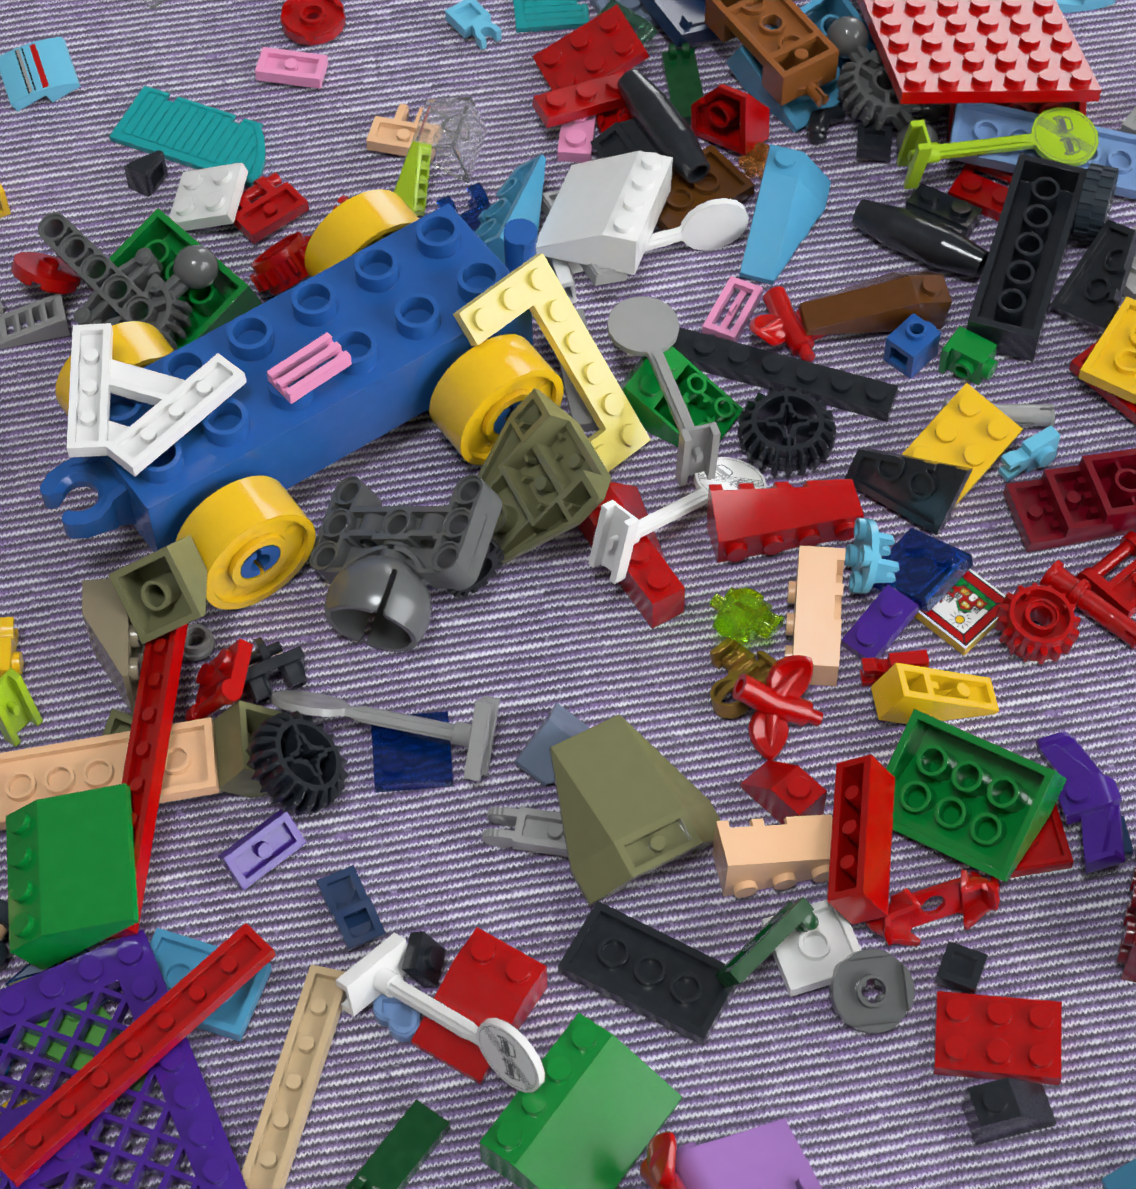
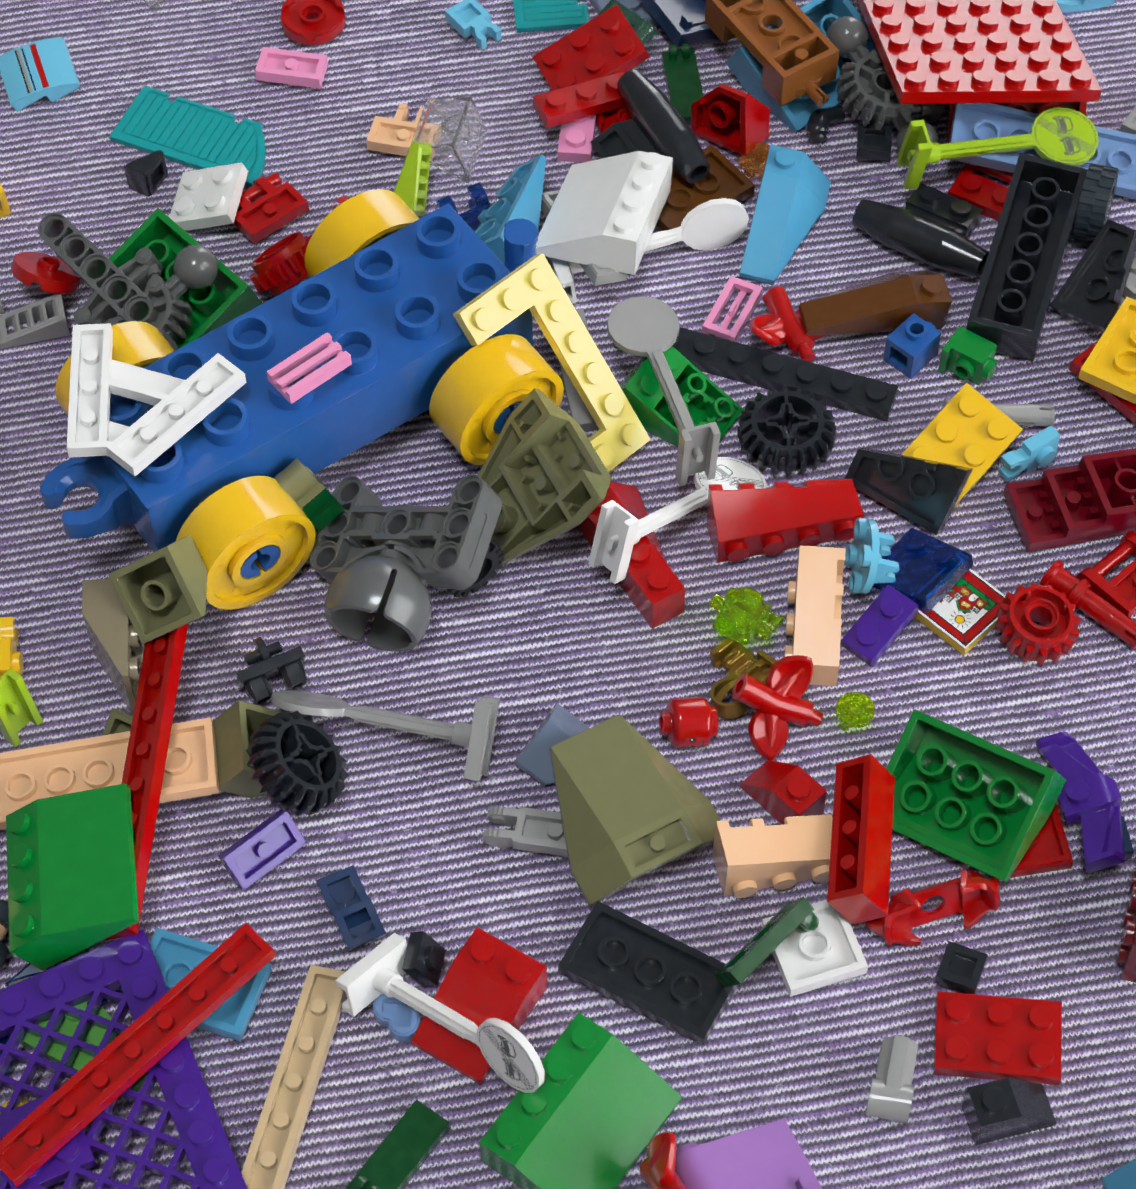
light grey plate [183,624,215,661] -> none
red plate [185,639,253,721] -> none
clear blue plate [371,711,454,793] -> none
dark grey plate [829,949,914,1033] -> none
red plate [859,649,930,687] -> none
yellow slope [871,663,999,724] -> none
none -> leg [274,458,345,531]
none -> red head [659,697,718,748]
none -> clear neon green plate [836,692,875,731]
none -> light grey piece [866,1035,919,1124]

